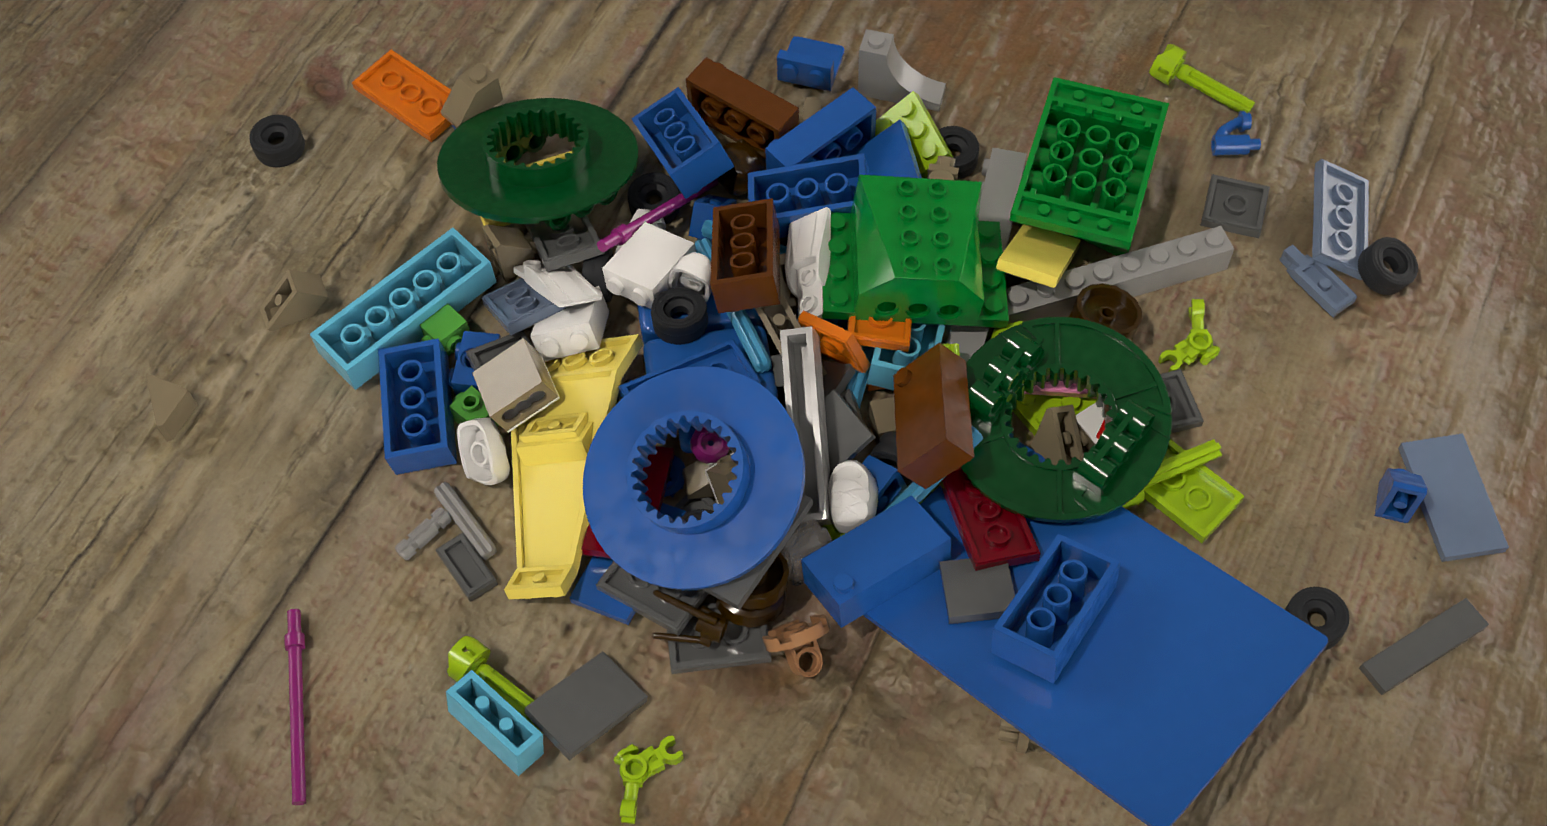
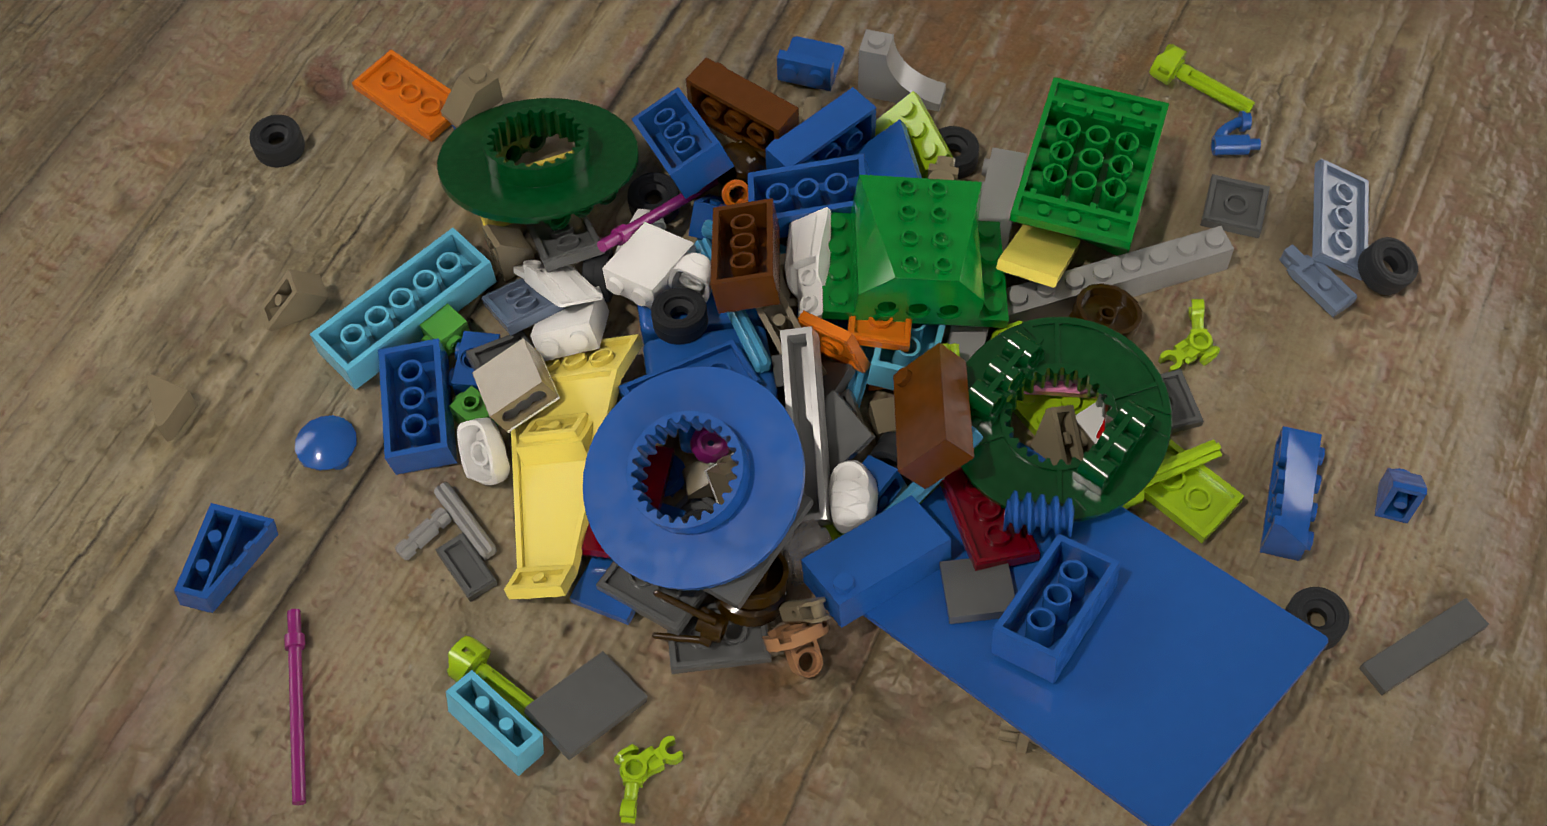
sand blue tile [1398,434,1509,562] -> none
none -> blue wedge [174,503,279,613]
none -> blue dish [295,415,357,471]
none -> orange cone [721,180,748,205]
none -> dark tan bar [779,597,831,623]
none -> blue piece [1003,490,1075,539]
none -> blue wedge [1259,426,1325,561]

